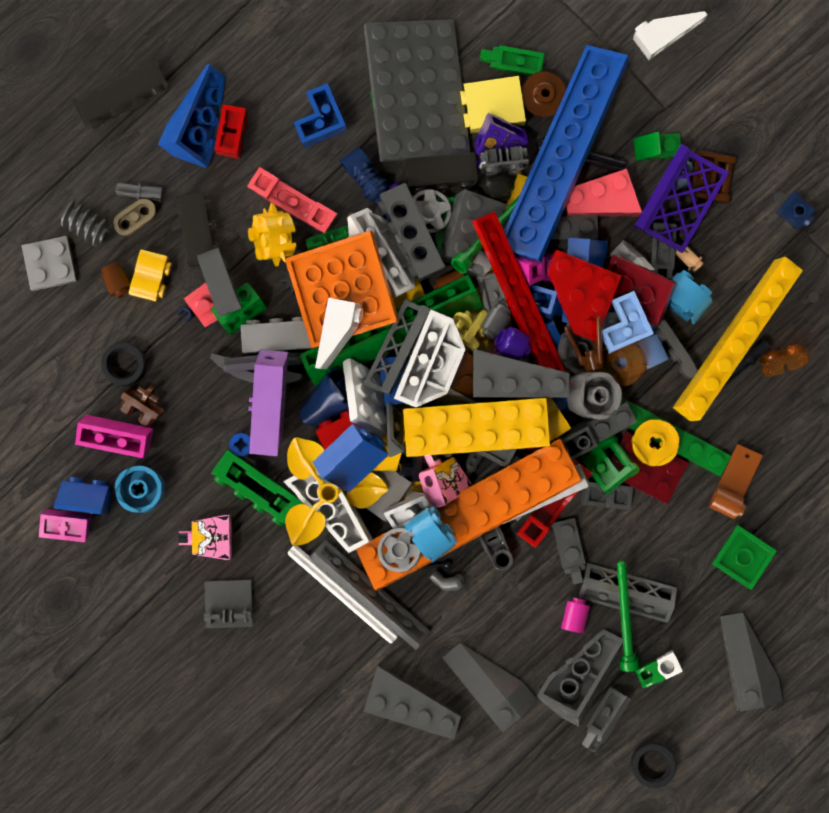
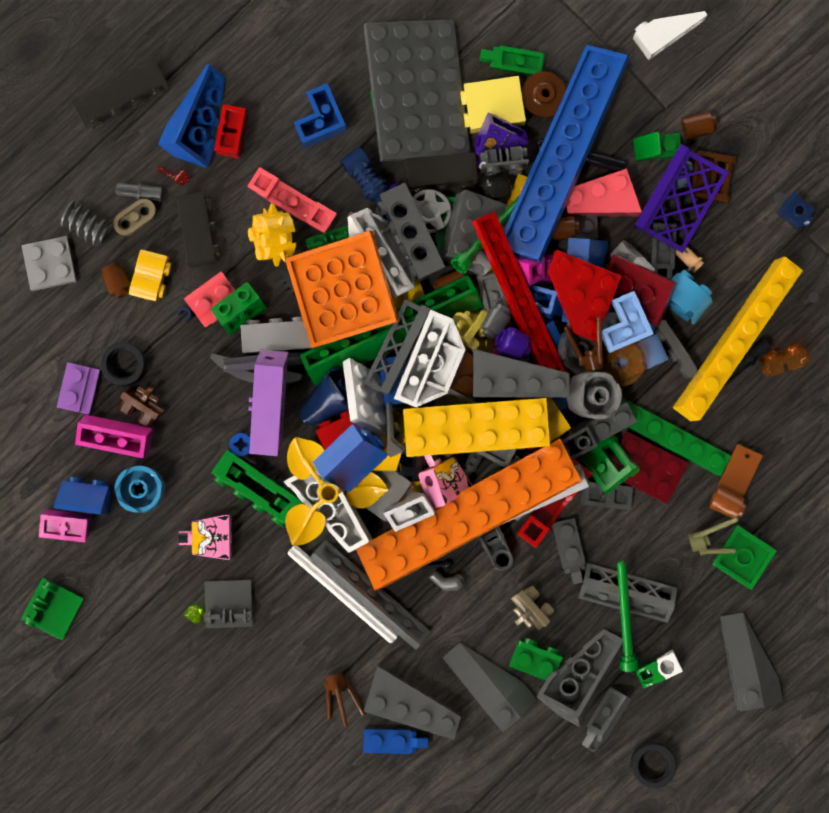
dark grey beam [197,247,242,317] -> none
white slope [315,298,364,369] -> none
light grey wheel [378,528,422,573] -> none
dark azure brick [404,506,457,563] -> none
dark pink brick [561,597,590,634] -> none
yellow plate [631,420,679,466] -> none
none -> green hinge [21,578,84,640]
none -> medium lavender plate [57,362,101,415]
none -> clear red hand [157,166,190,186]
none -> clear neon green hinge [183,605,204,625]
none -> reddish brown plant [324,672,366,727]
none -> blue hinge [363,728,428,754]
none -> green bracket [509,638,563,680]
none -> dark tan hips [511,586,554,630]
none -> reddish brown brick [551,216,580,241]
none -> reddish brown brick [681,111,717,140]
none -> olive plant [688,517,739,556]

